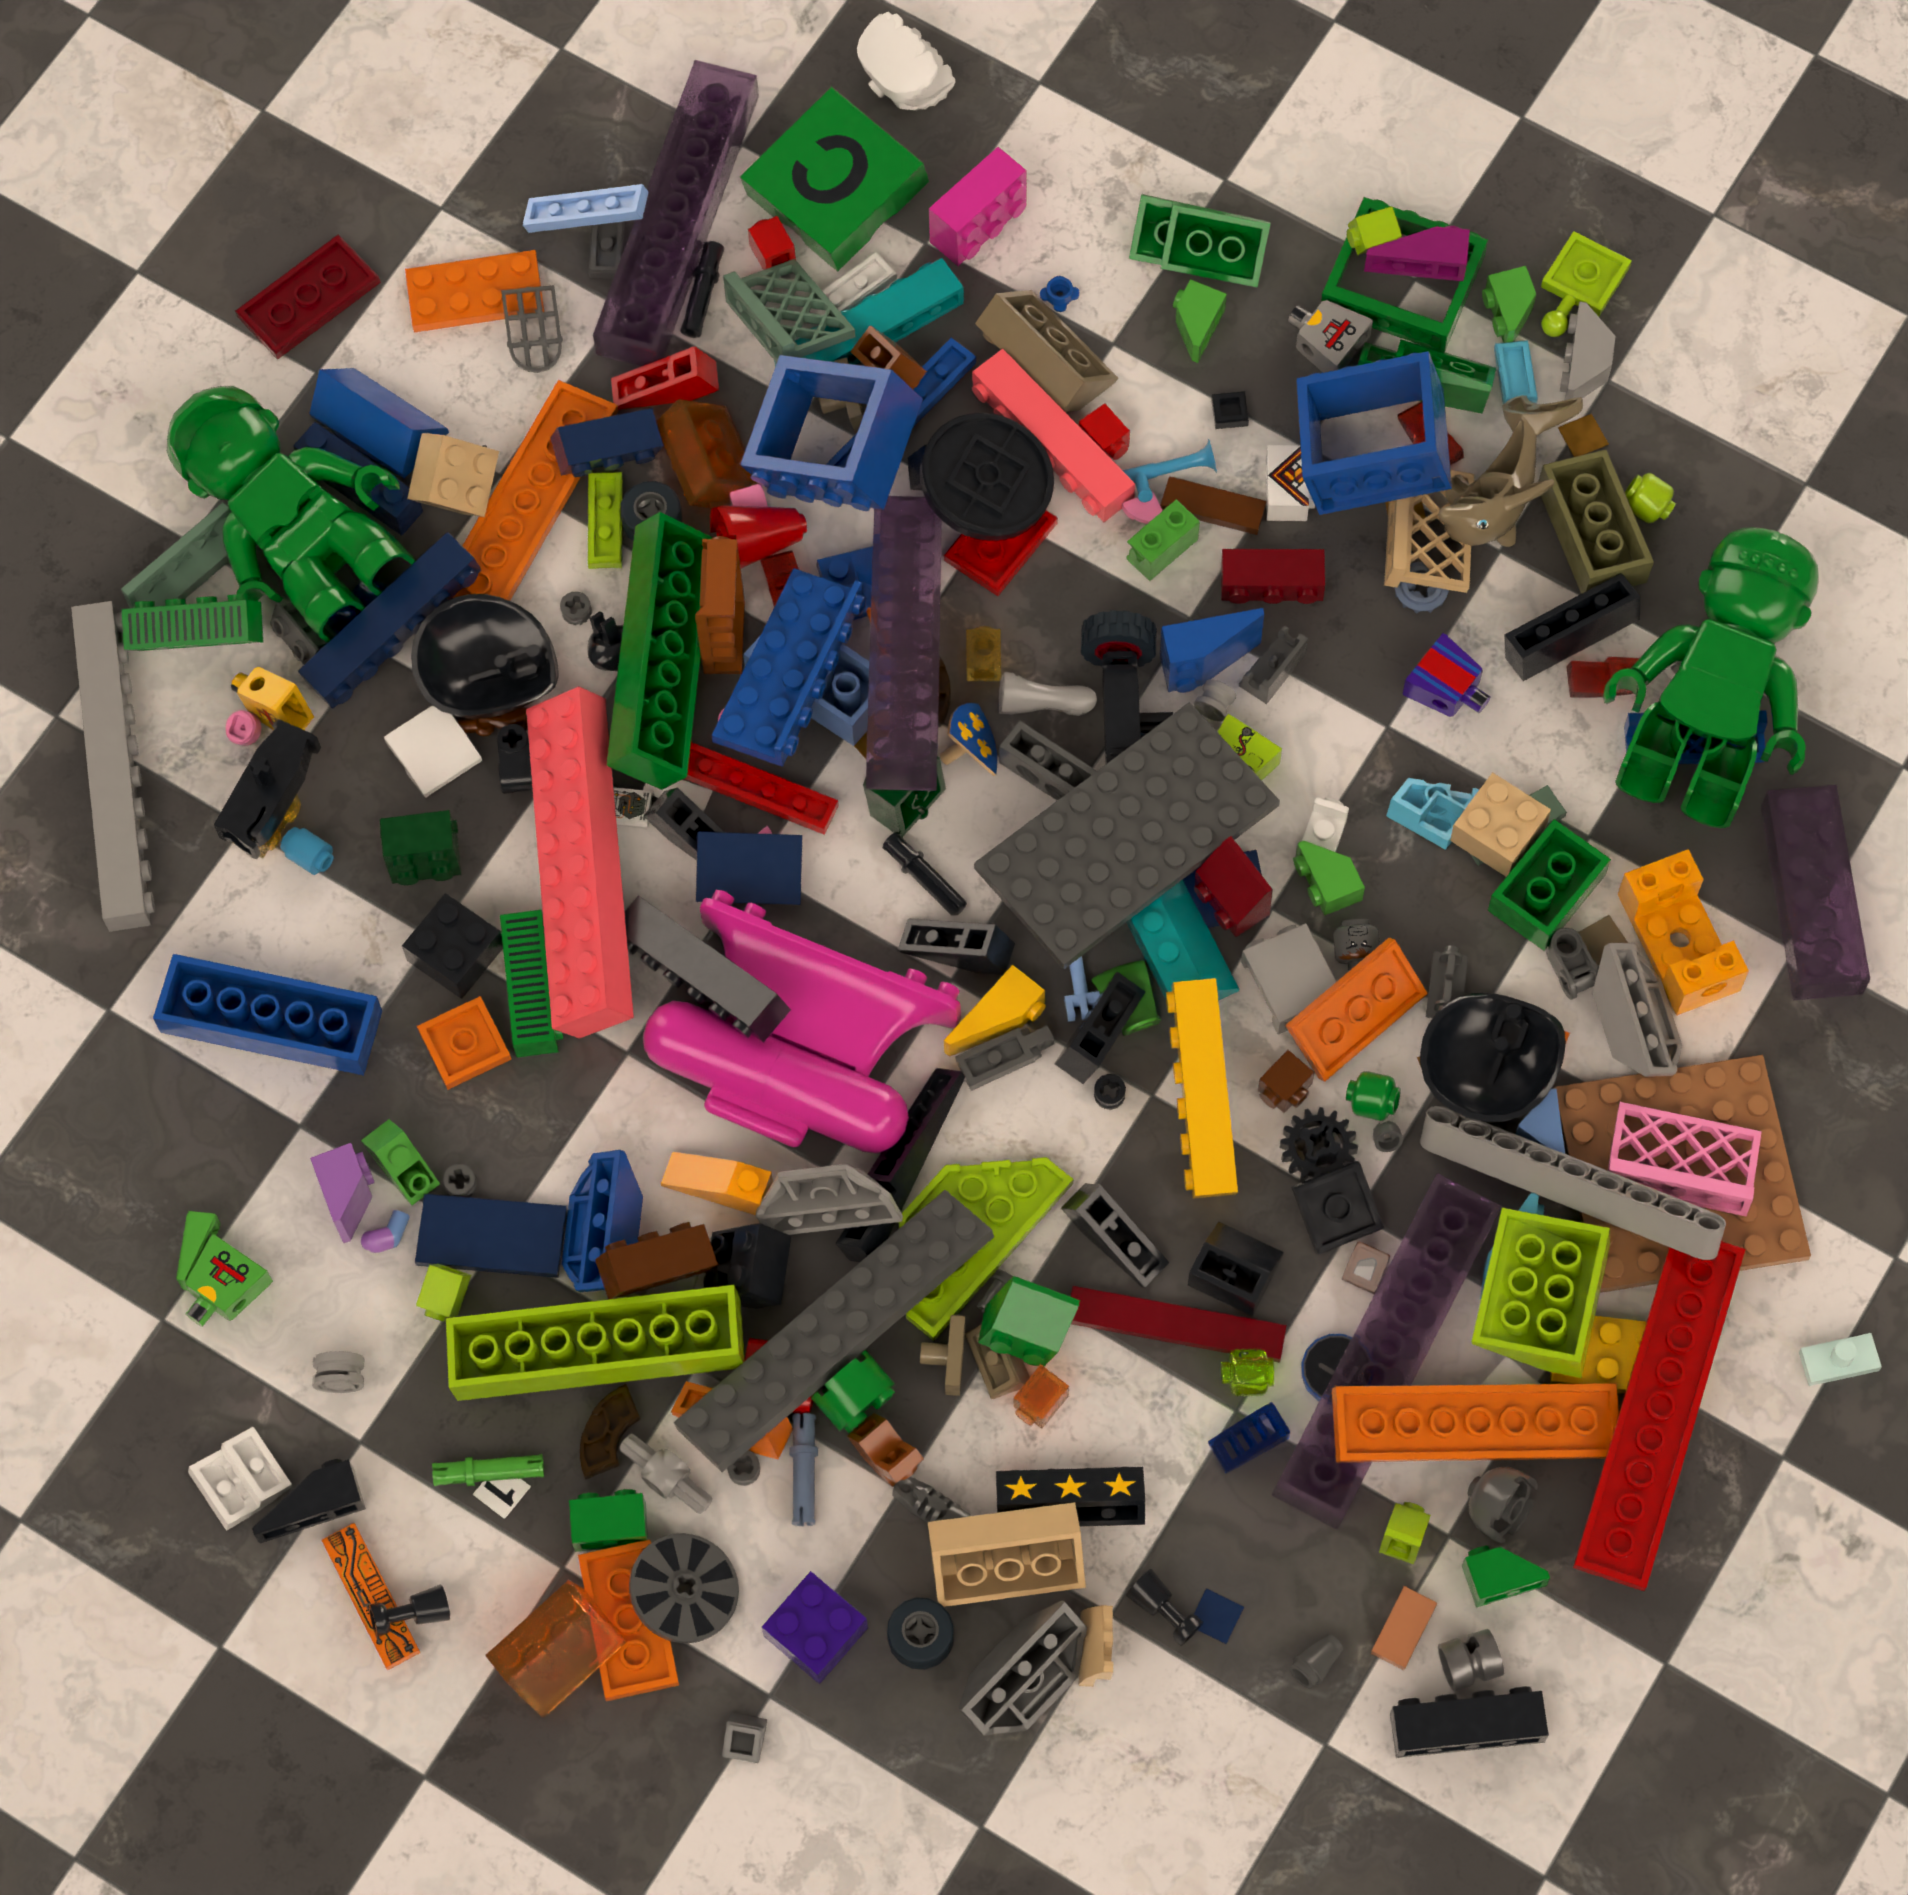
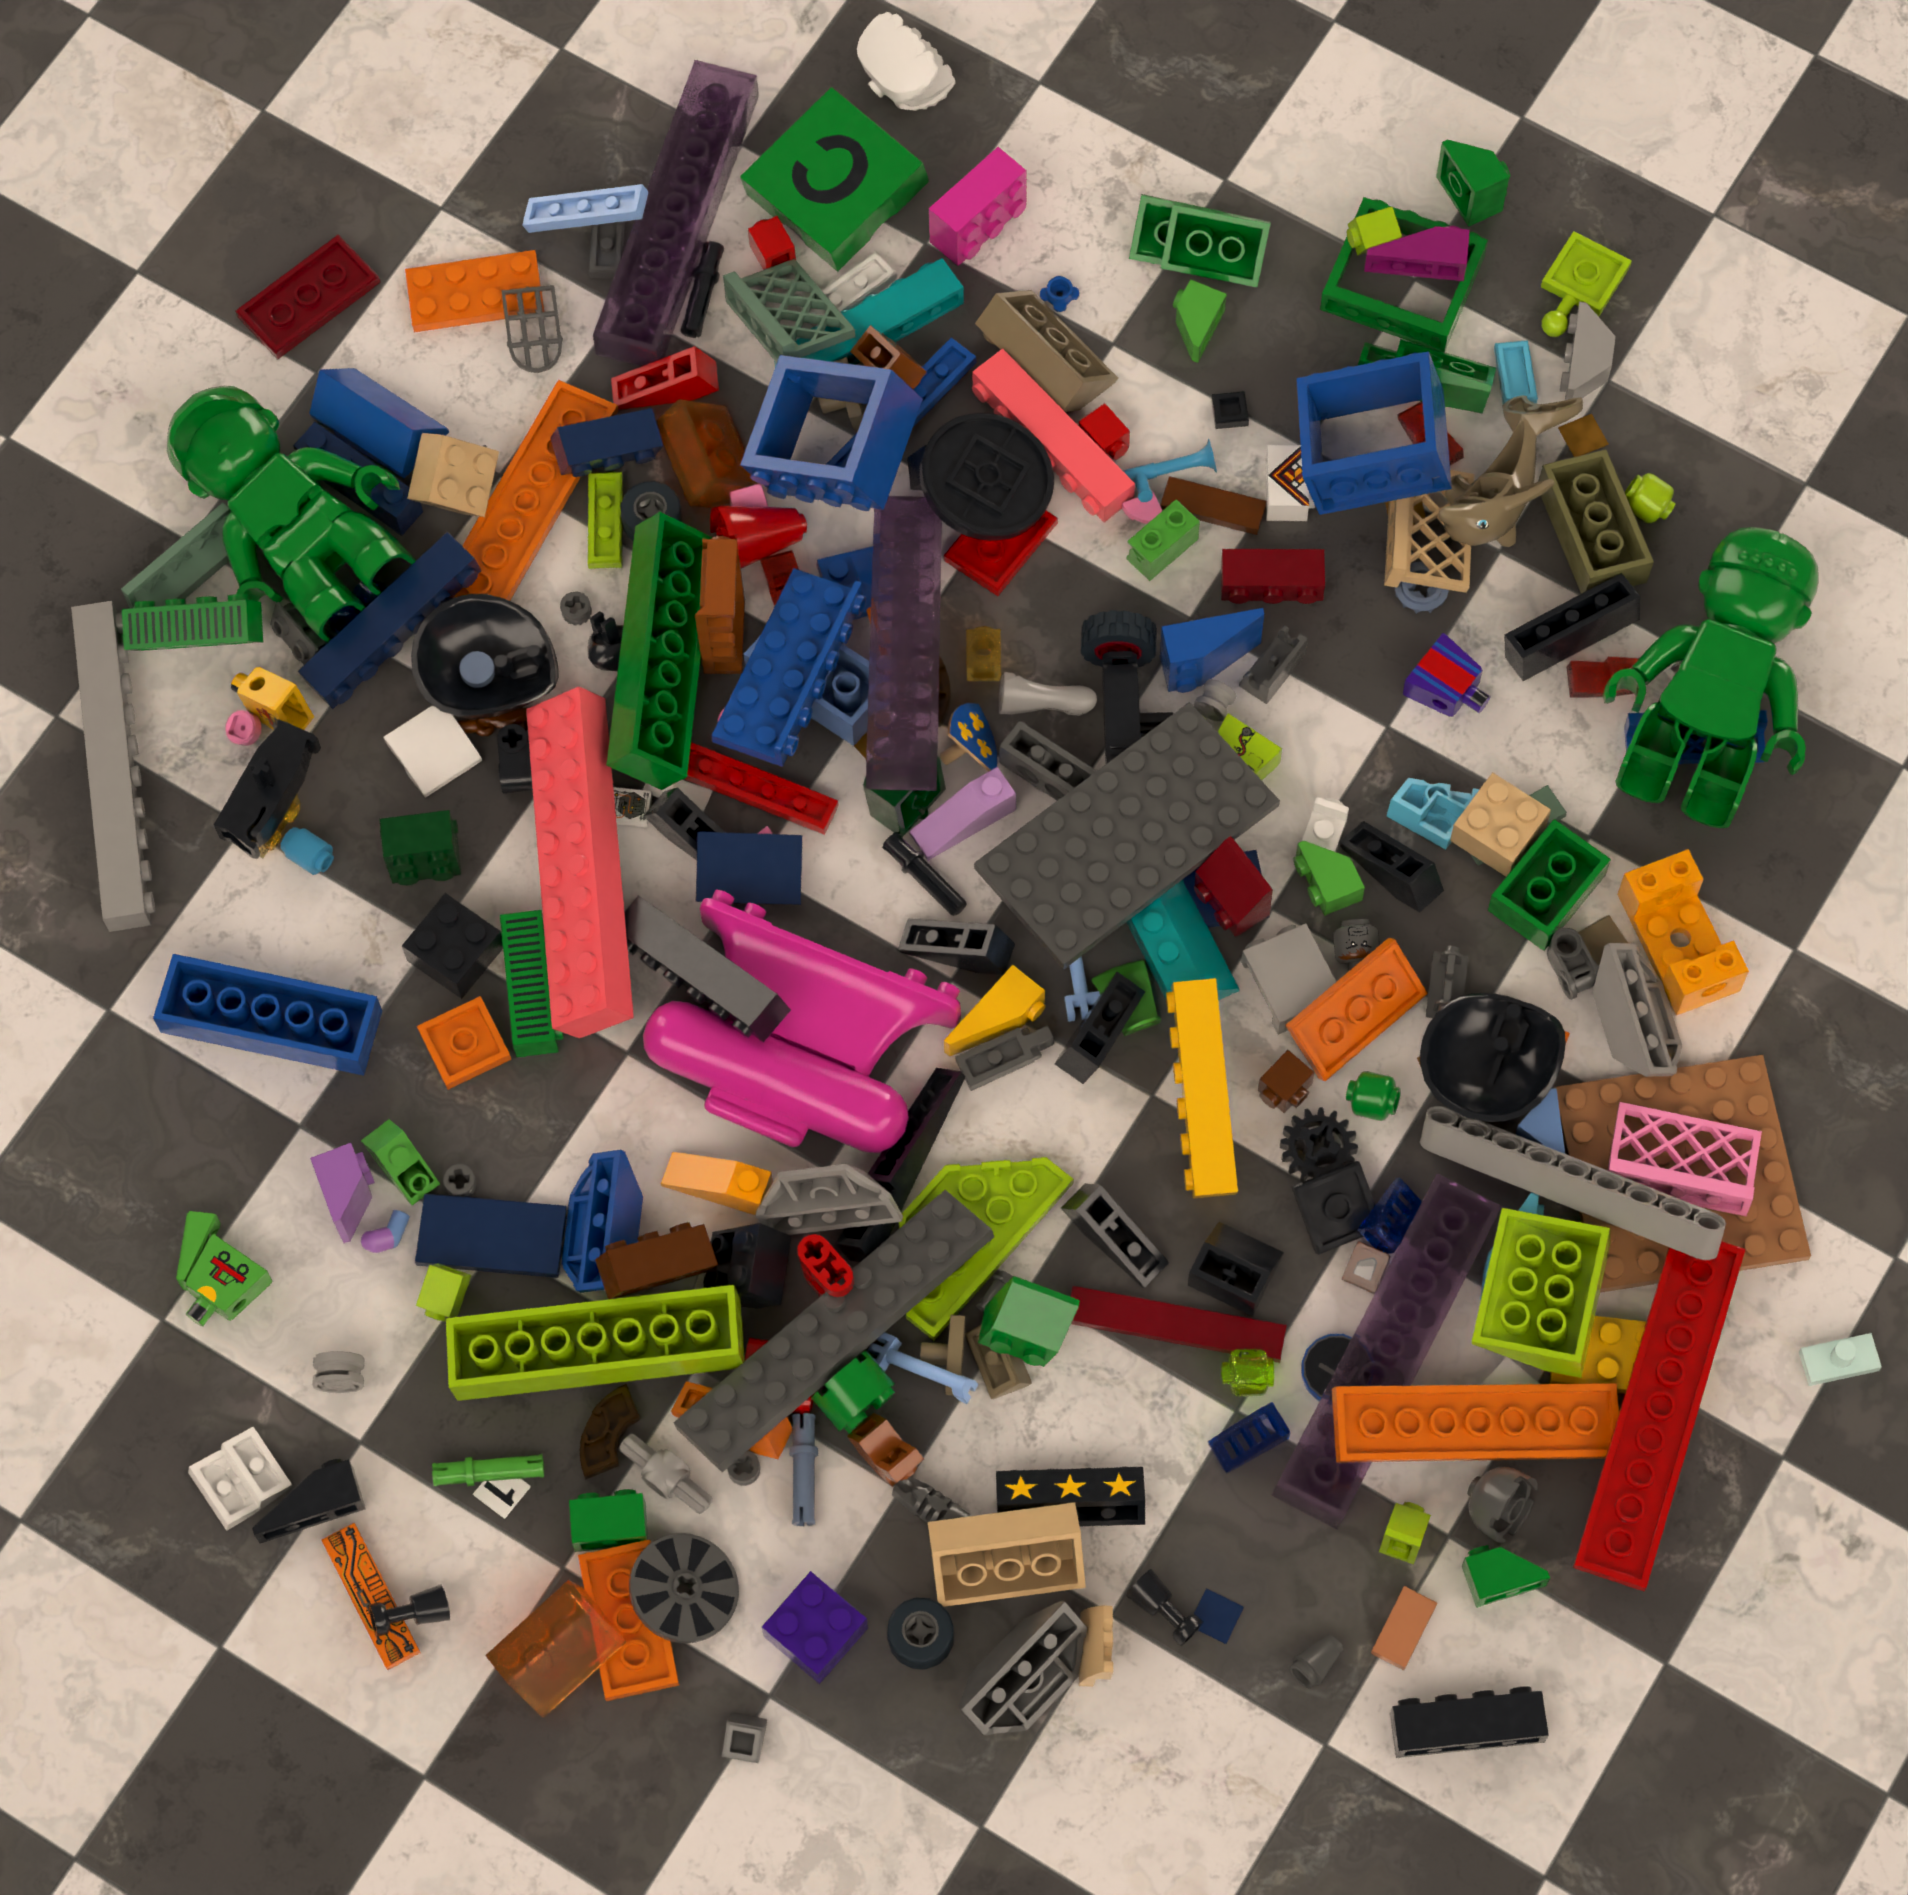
clear orange brick [1013,1365,1070,1429] -> none
black bush [1094,1074,1126,1110] -> none
light grey torso [1288,300,1373,373] -> none
dark grey hinge [1373,1121,1403,1152] -> none
flat silver wheel [1438,1629,1504,1691] -> none
bright green slope [1482,266,1536,343] -> none
clear purple brick [1761,785,1871,1001] -> none
none -> sand blue tile [460,651,495,688]
none -> red connector [797,1234,854,1297]
none -> light blue hinge [861,1332,978,1404]
none -> lavender slope [910,767,1016,861]
none -> black slope [1339,821,1444,913]
none -> clear blue slope [1358,1177,1422,1254]
none -> green slope [1436,139,1510,227]

